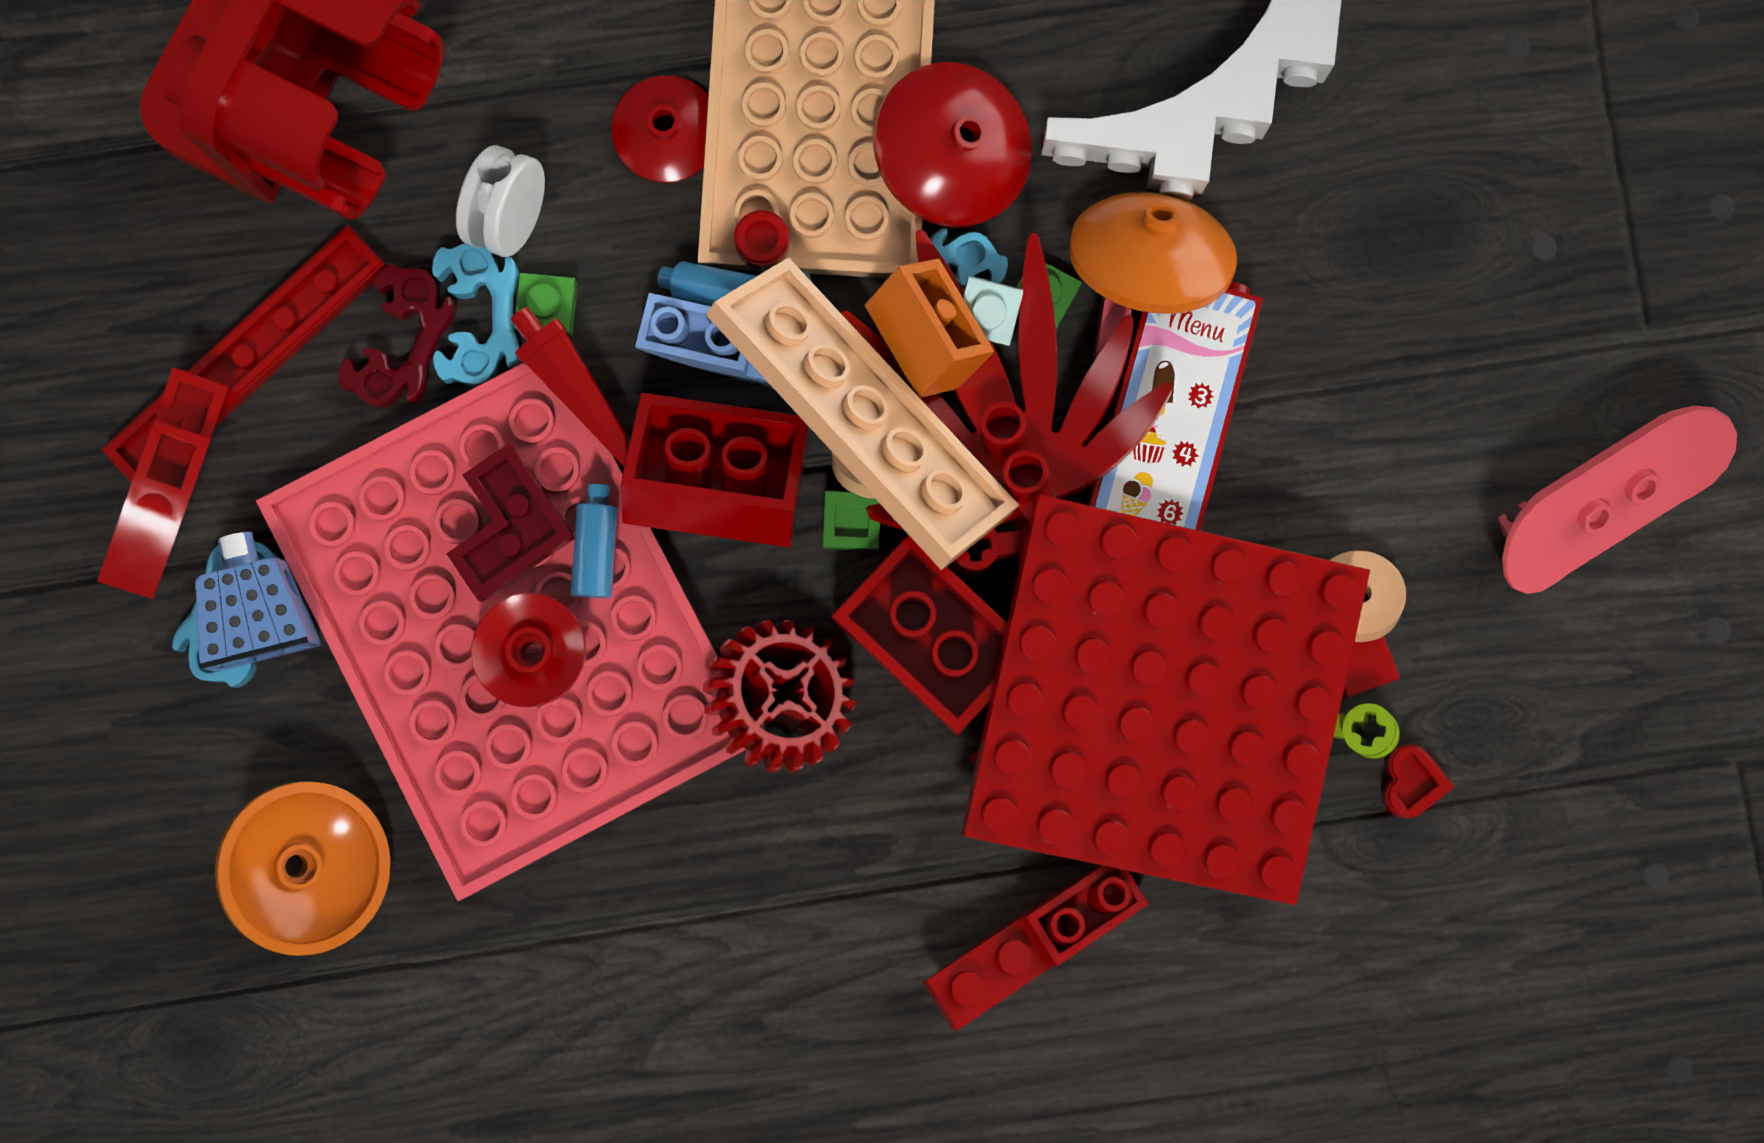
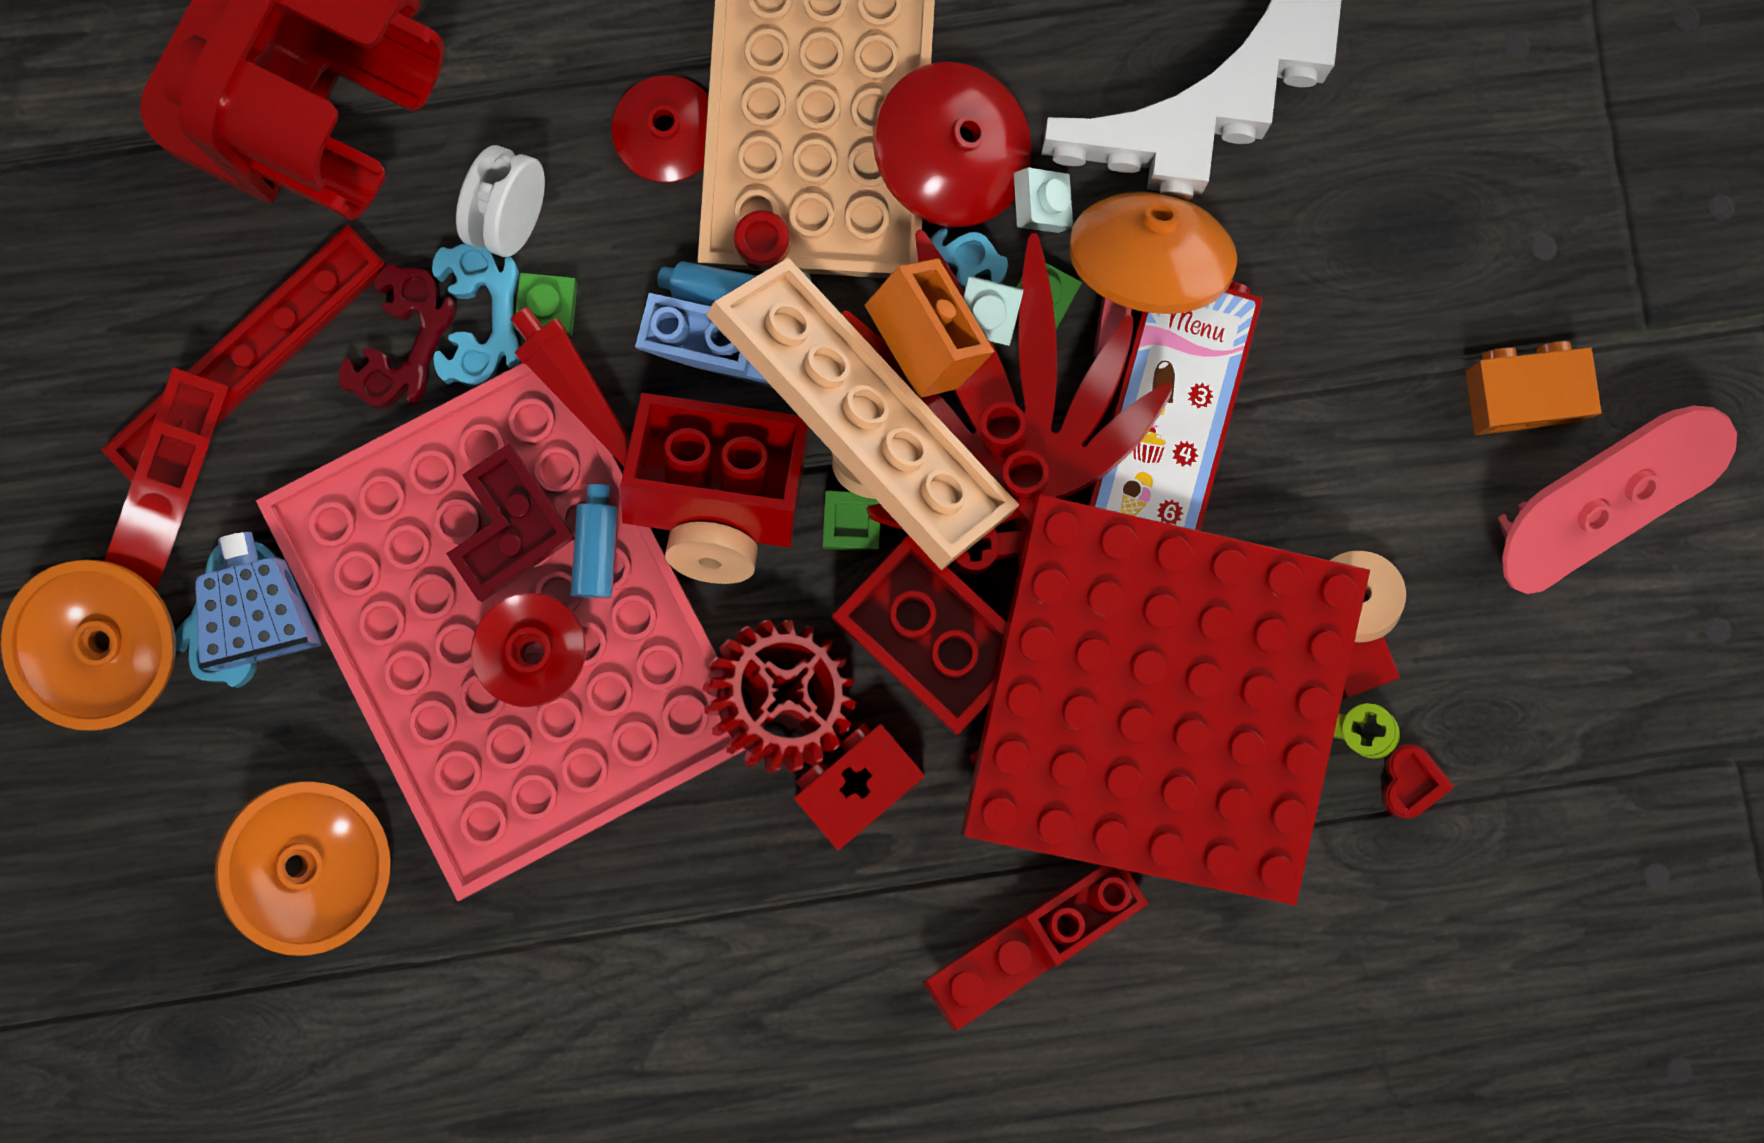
none -> orange dish [1,560,176,731]
none -> light nougat piece [665,522,758,584]
none -> red brick [794,723,925,851]
none -> light aqua plate [1014,168,1073,233]
none -> orange brick [1465,341,1602,435]

